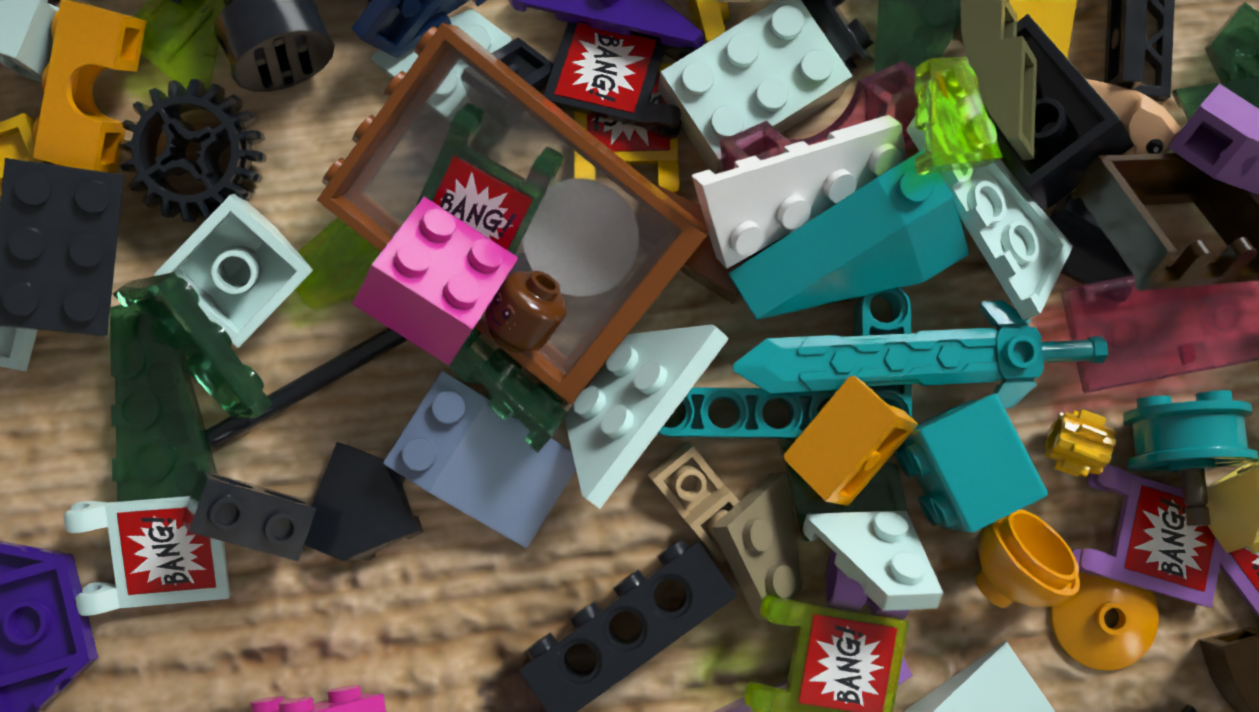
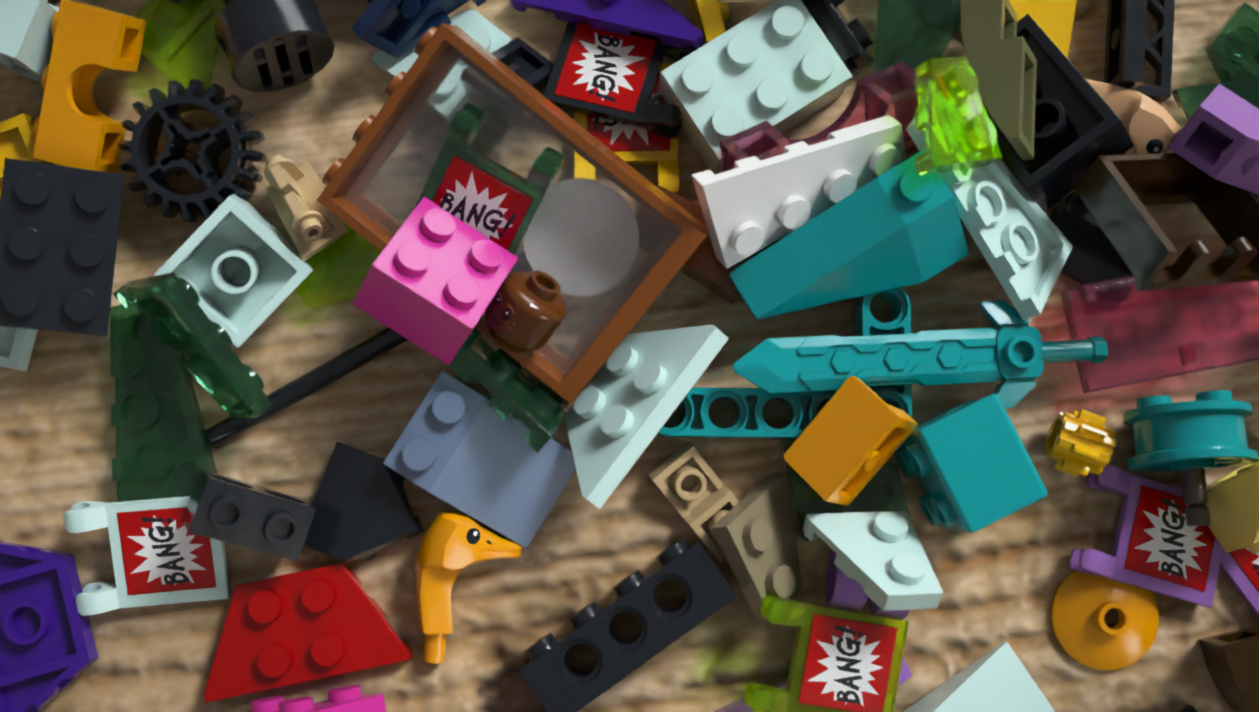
light orange piece [975,509,1080,608] -> none
none -> red wing [204,562,414,703]
none -> tan hinge [264,155,349,261]
none -> light orange animal [415,510,522,664]

